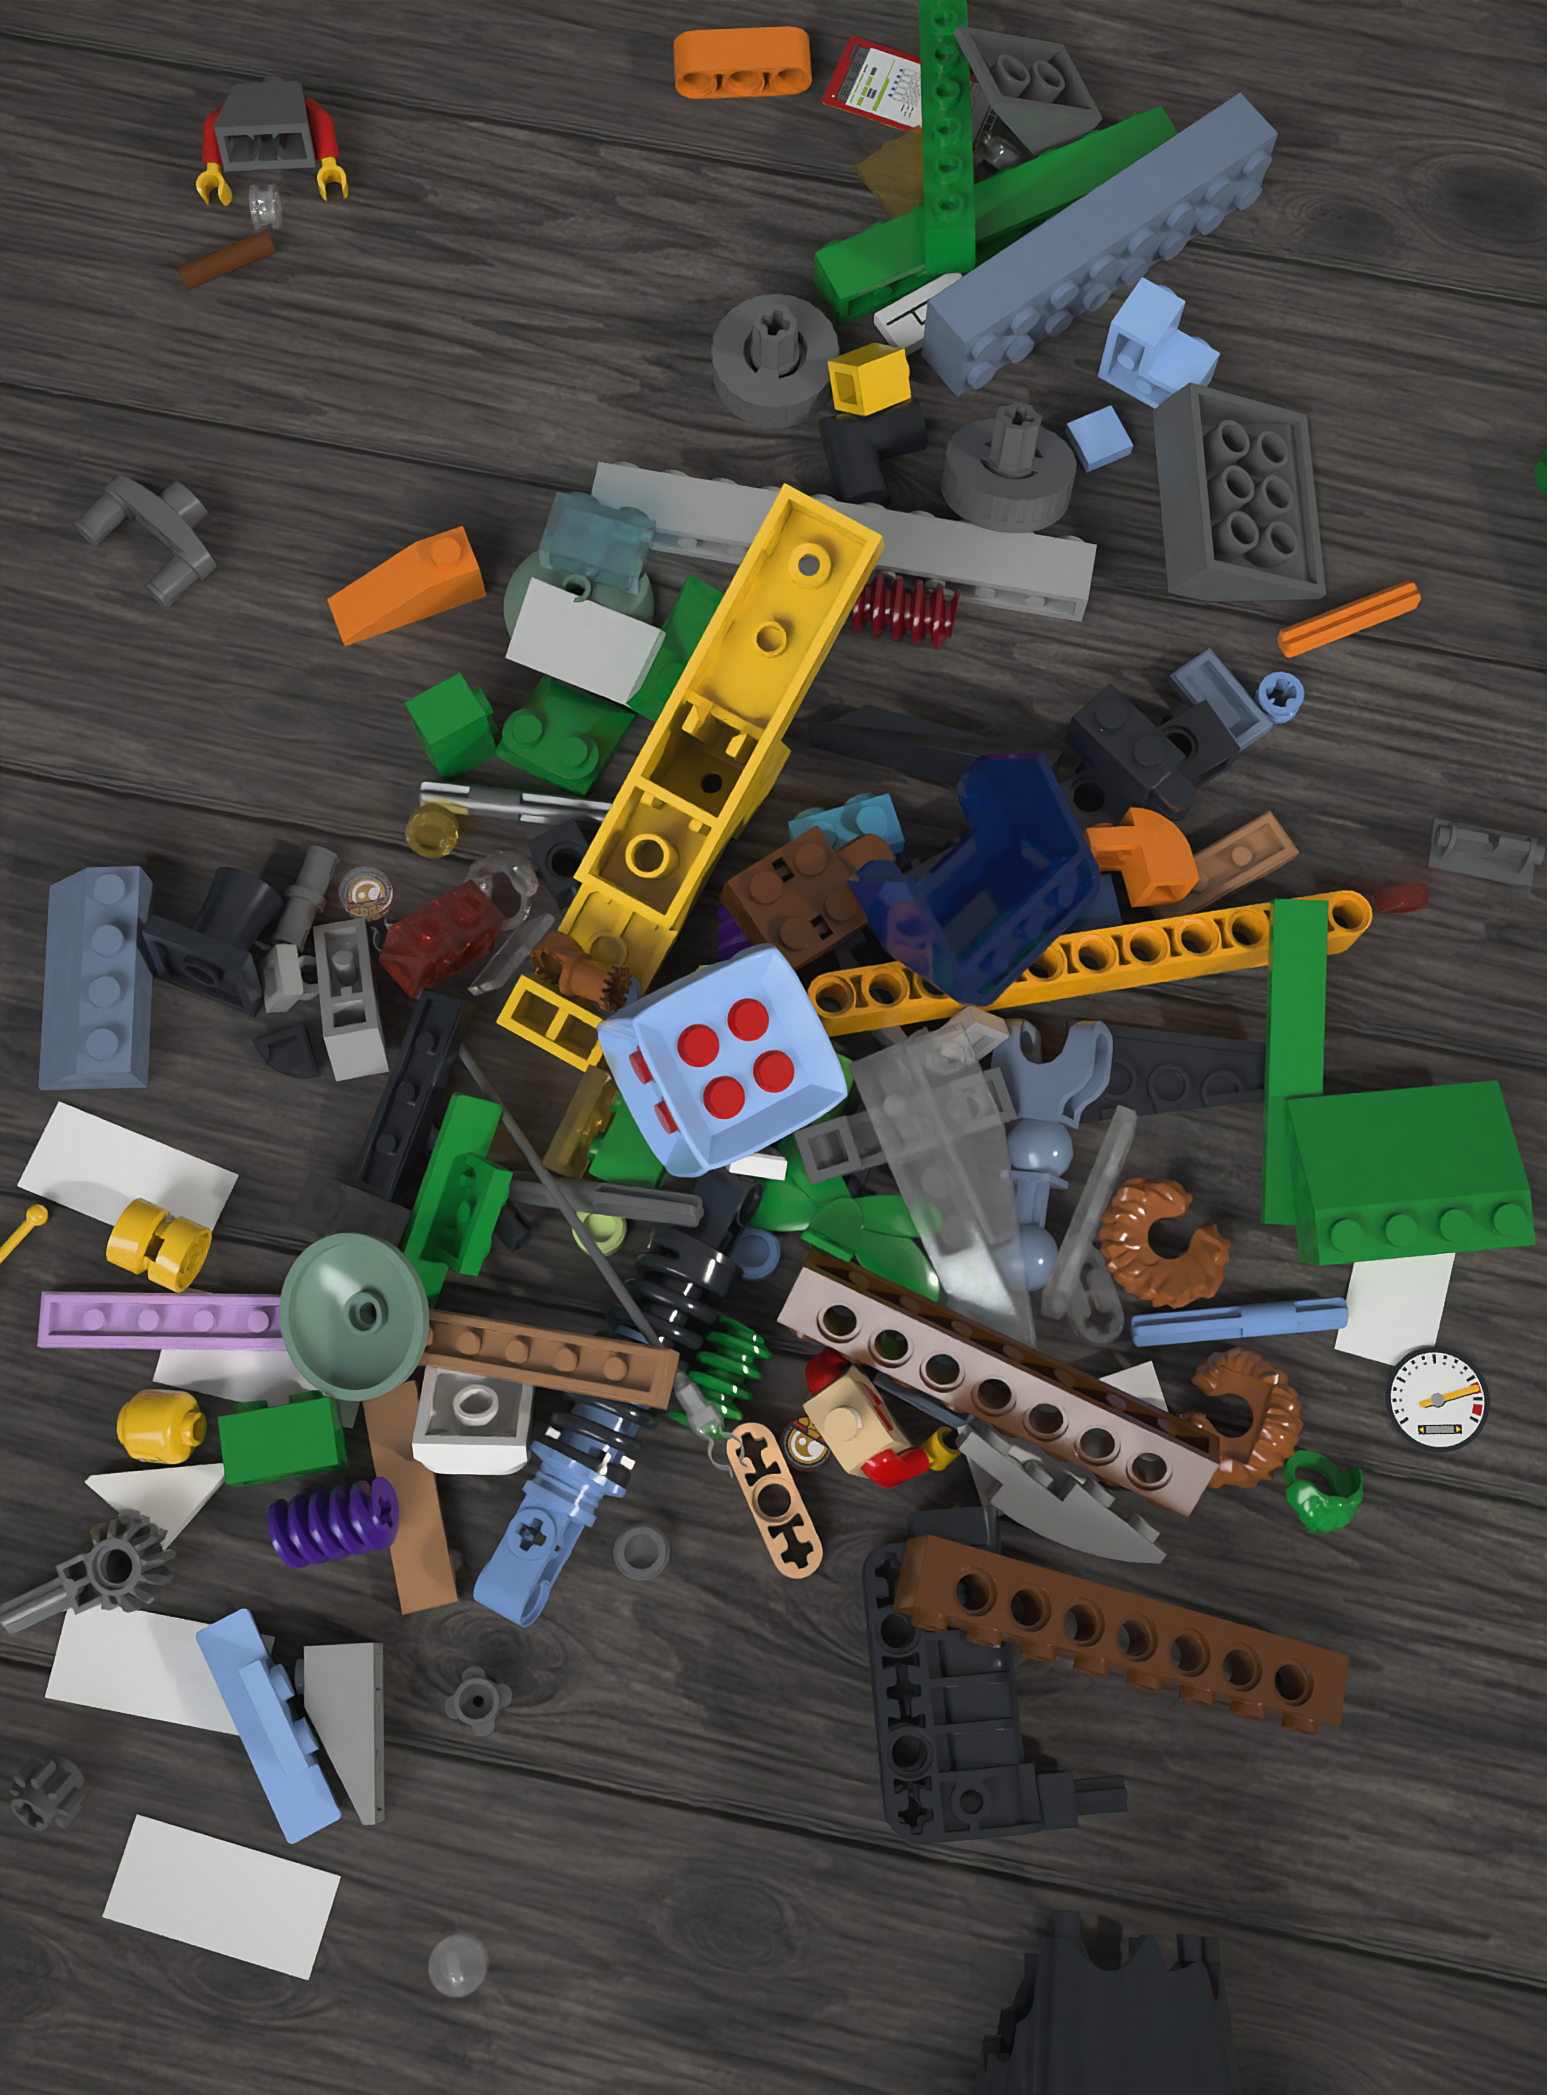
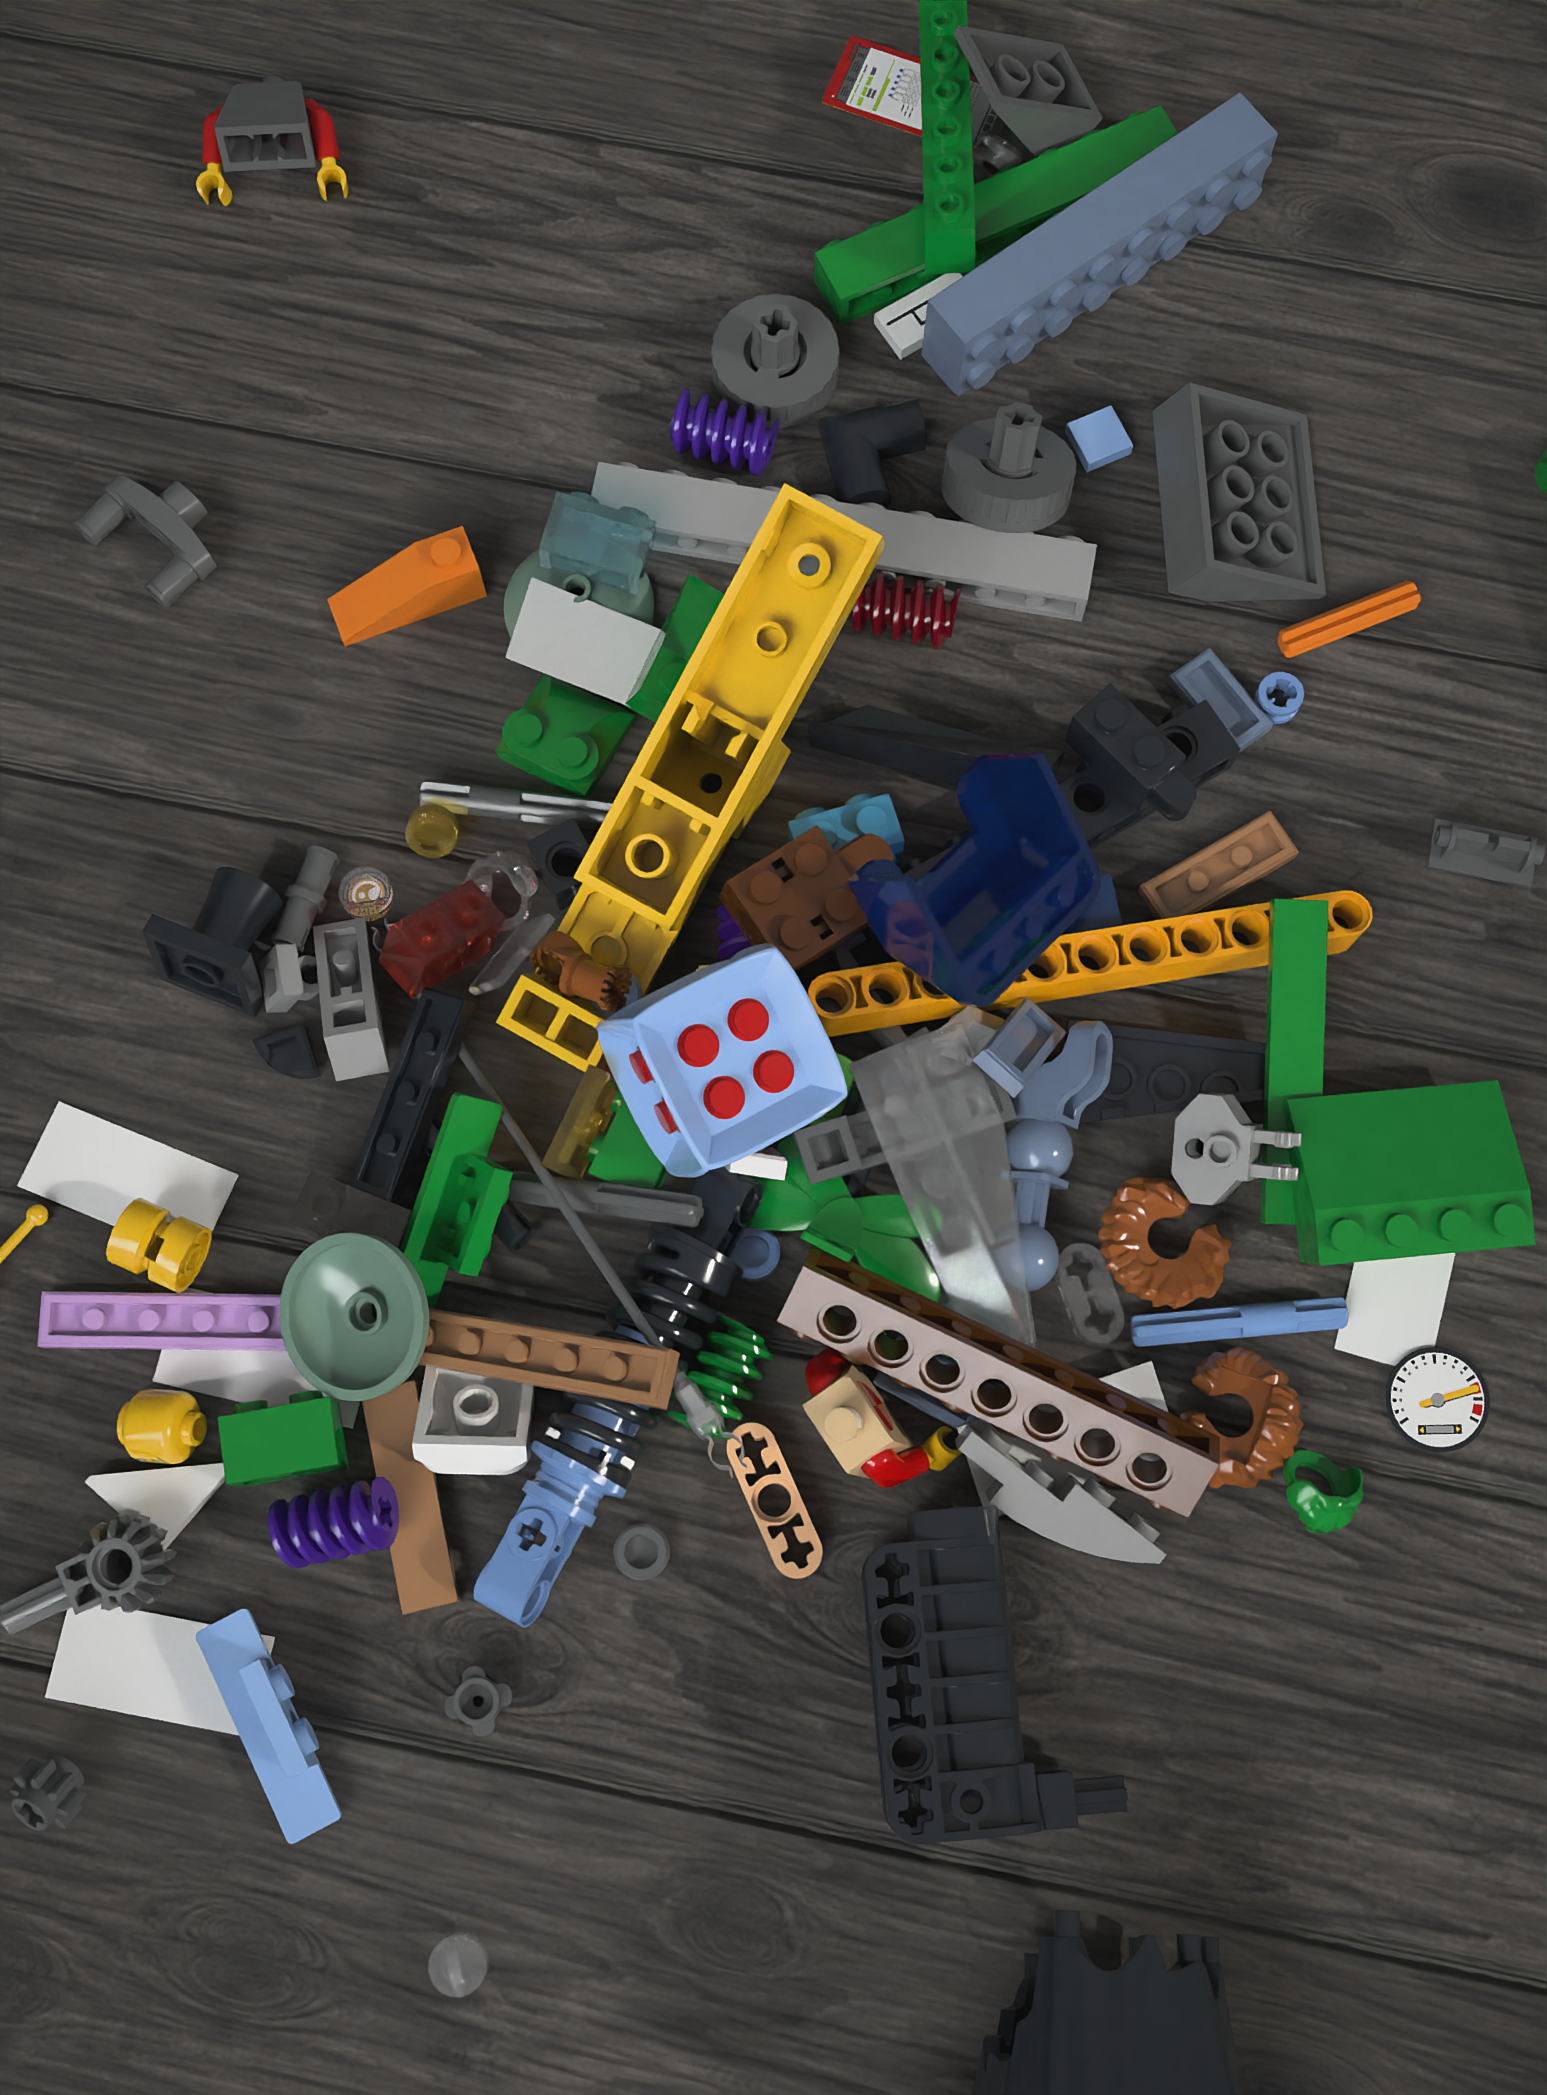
sand blue slope [38,866,156,1090] -> none
white sticker [102,1814,341,1980] -> none
reddish brown piece [176,230,276,291] -> none
clear bush [249,183,282,230] -> none
light grey slope [295,1643,385,1825] -> none
green brick [404,673,499,782] -> none
yellowish green tile [572,1212,628,1256] -> none
orange beam [673,26,812,99] -> none
tile [780,1416,834,1473] -> none
yellow brick [827,343,911,416] -> none
clear yellow piece [855,125,924,218] -> none
reddish brown brick [893,1534,1350,1735] -> none
clear tile [1041,1105,1138,1320] -> none
orange brick [1068,807,1200,907] -> none
light blue brick [1098,277,1220,409] -> none
clear red tile [1374,884,1430,915] -> none
none -> dark purple piece [670,388,780,477]
none -> sand blue tile [972,997,1066,1097]
none -> light grey hinge [1171,1092,1301,1205]

